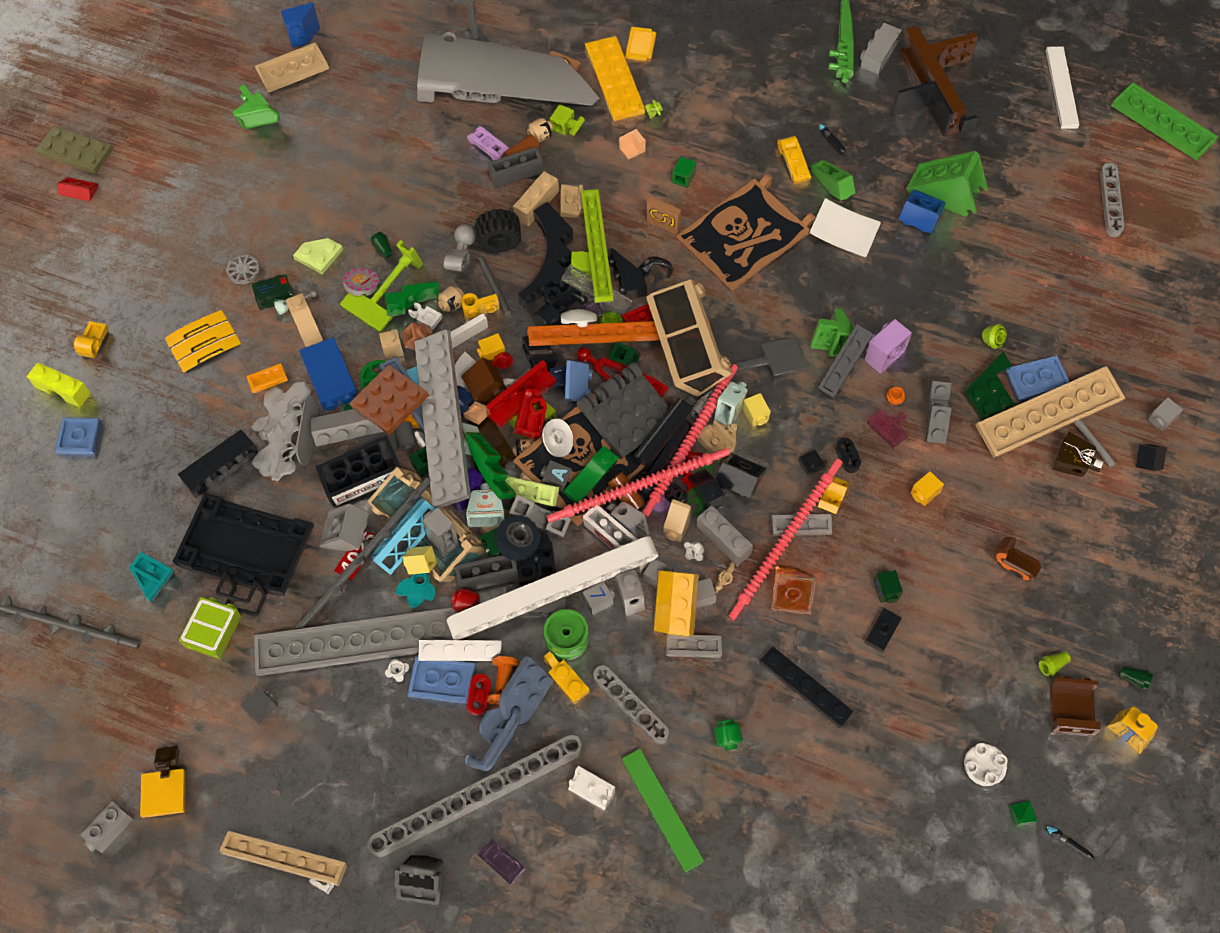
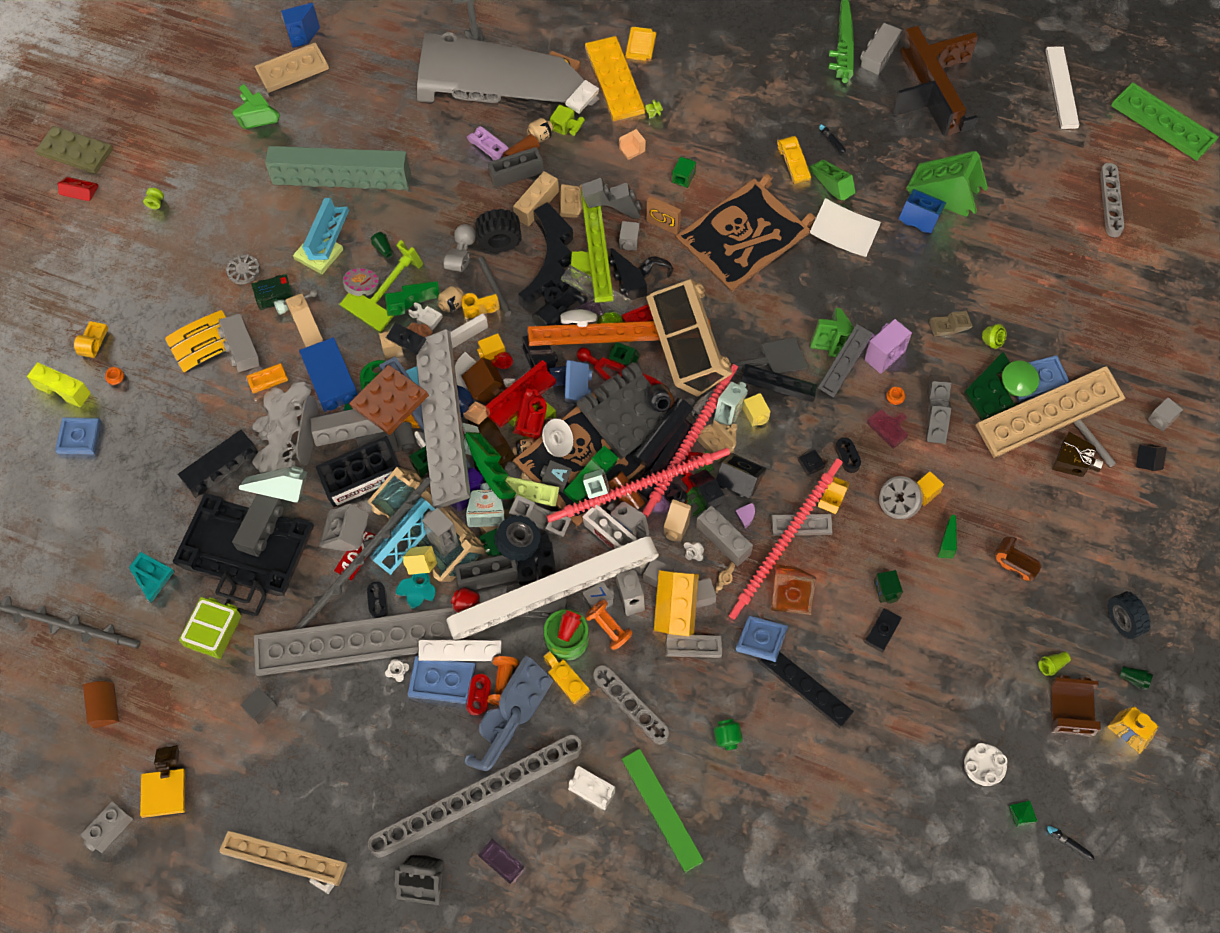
none -> dark orange brick [83,681,119,729]
none -> orange plate [105,367,124,385]
none -> lime wheel [143,188,164,209]
none -> light grey brick [217,314,259,372]
none -> dark grey brick [232,494,284,557]
none -> light aqua slope [239,466,307,503]
none -> sand green brick [265,146,411,190]
none -> medium azure fence [302,198,349,260]
none -> black beam [367,582,388,618]
none -> black plate [386,322,427,355]
none -> red cone [557,610,582,642]
none -> white plate [566,80,599,114]
none -> dark grey arch [582,178,642,219]
none -> light aqua brick [583,469,609,499]
none -> orange hose [585,599,633,650]
none -> light grey brick [619,221,640,251]
none -> black head [646,384,674,412]
none -> lavender tile [735,503,755,529]
none -> medium blue tile [736,616,788,662]
none -> black plate [741,364,817,402]
none -> light grey wheel [879,476,923,520]
none -> dark tan slope [929,311,973,337]
none -> green slope [938,515,957,559]
none -> bright green dish [1002,361,1039,397]
none -> black wheel [1107,591,1151,639]

